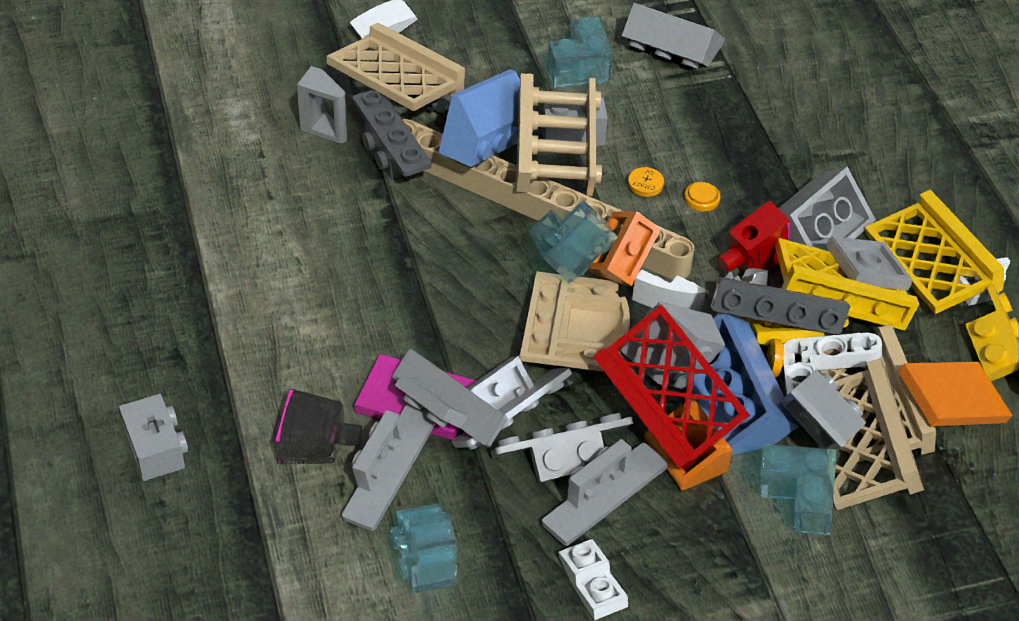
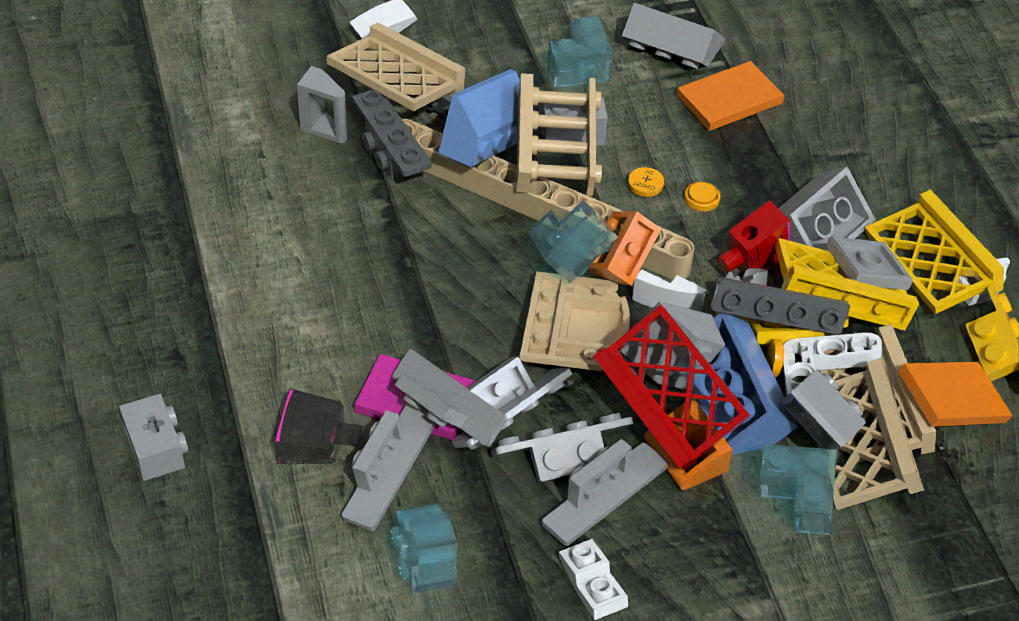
none -> orange tile [677,61,784,131]

